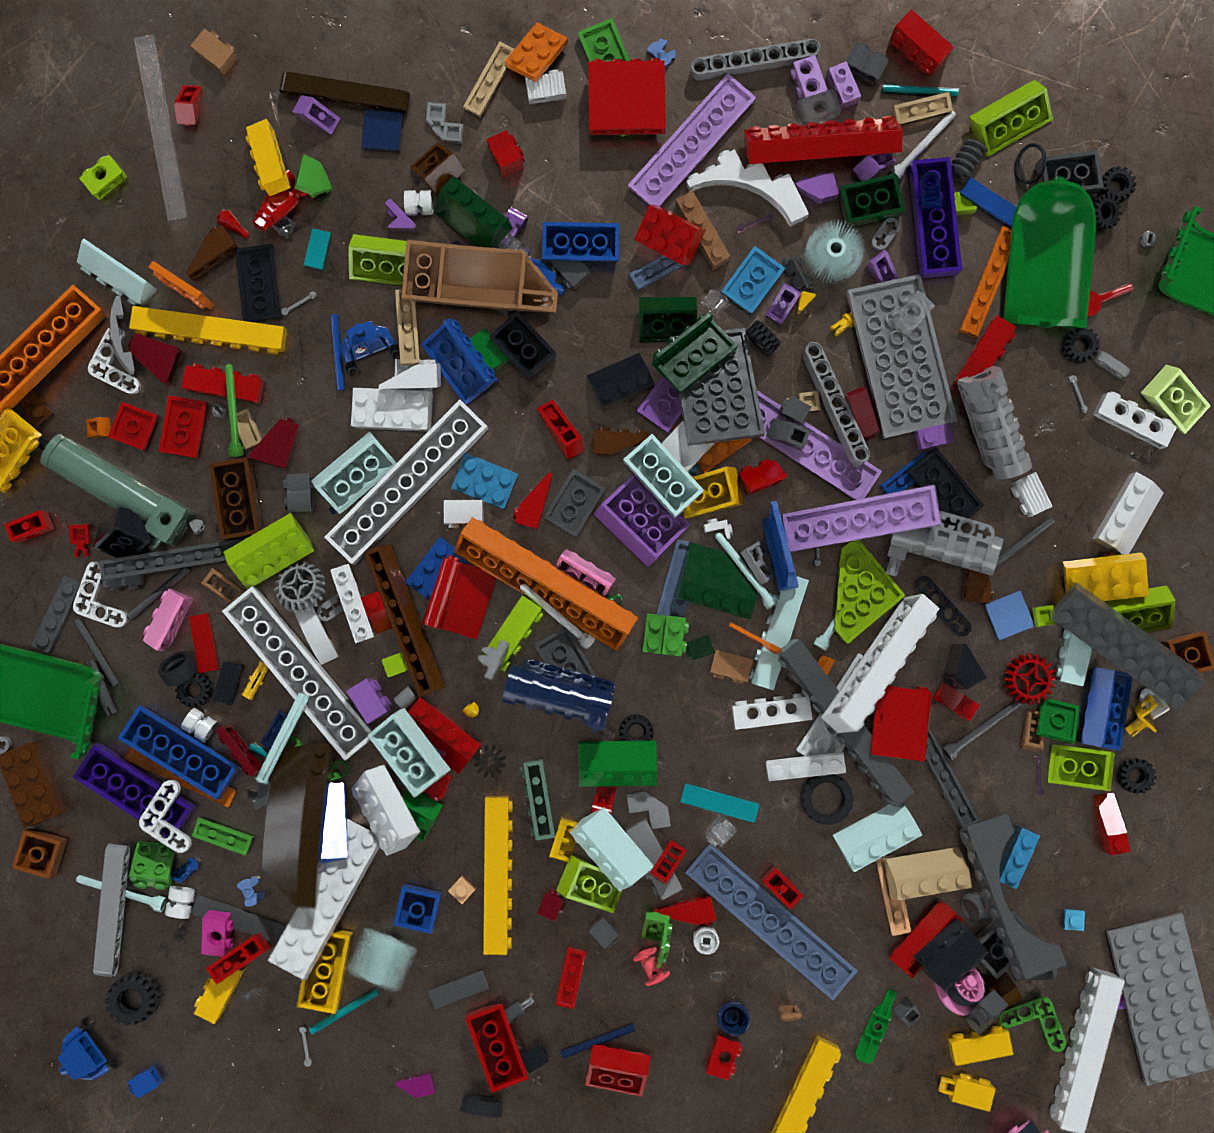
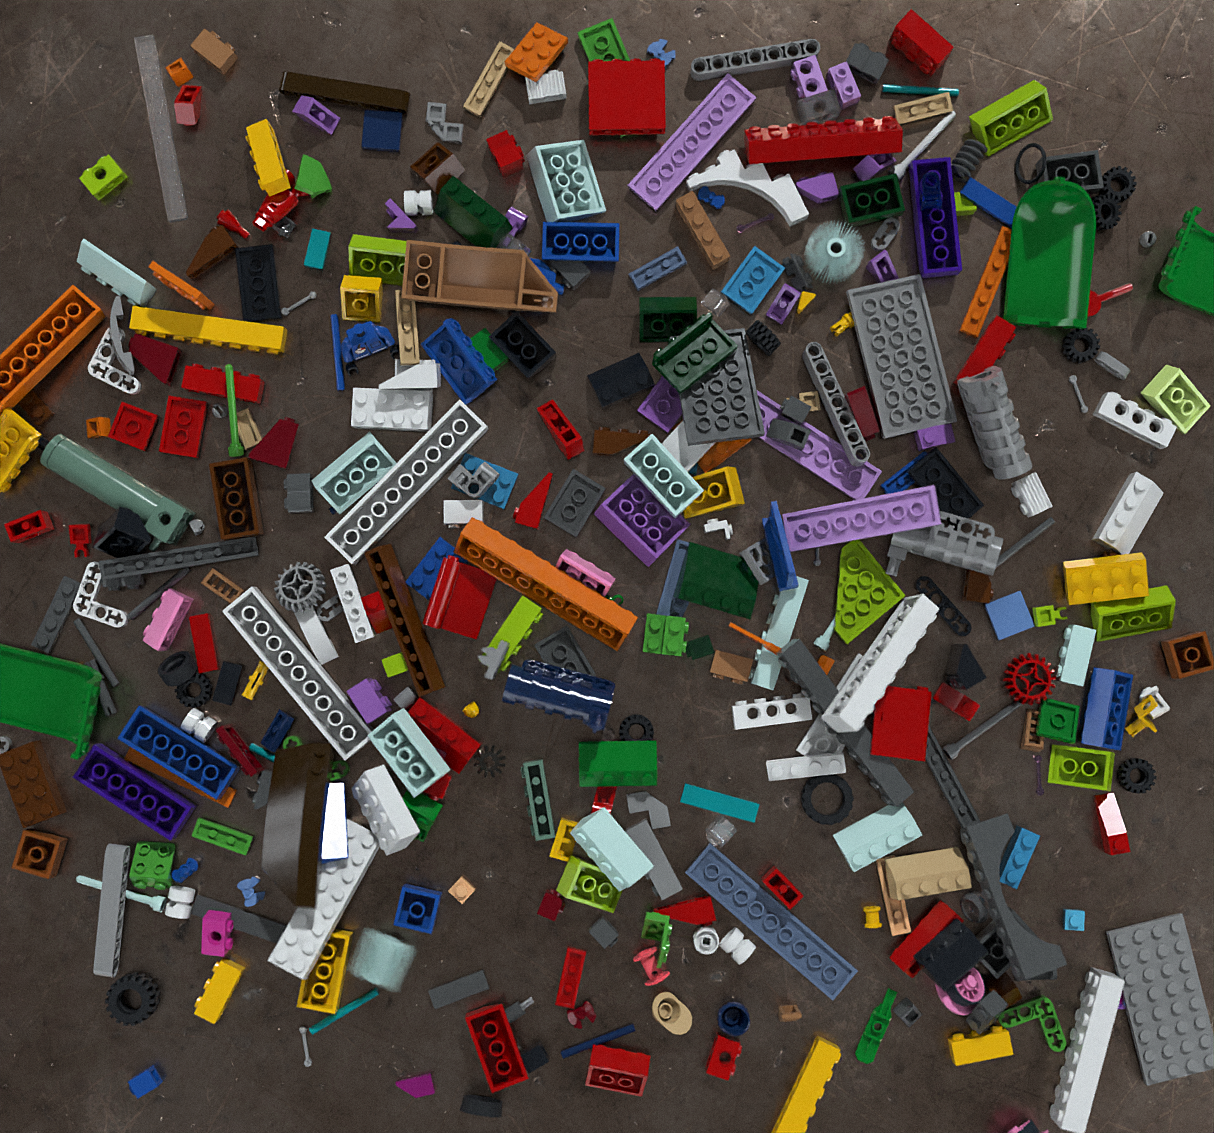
blue torso [58,1017,122,1080] -> none
white beam [139,780,191,853] -> none
red slope [206,932,271,985] -> none
lime brick [224,513,314,590] -> none
light aqua axle [254,693,309,784] -> none
yellow brick [484,796,513,955] -> none
white piece [520,584,595,650] -> none
red brick [634,204,706,265] -> none
red slope [649,840,687,885] -> none
light aqua piece [715,532,780,610] -> none
red slope [738,458,787,496] -> none
clear brick [889,290,935,337] -> none
yellow brick [938,1073,996,1112] -> none
dark grey brick [1051,582,1205,711] -> none
none -> orange slope [166,58,193,87]
none -> yellow slope [340,275,383,323]
none -> light grey piece [447,462,500,499]
none -> light aqua slope [526,140,606,222]
none -> dark red piece [567,1001,596,1029]
none -> tan piece [652,992,692,1035]
none -> blue piece [698,186,725,209]
none -> white wheel [719,927,756,965]
none -> yellow bush [863,906,882,928]

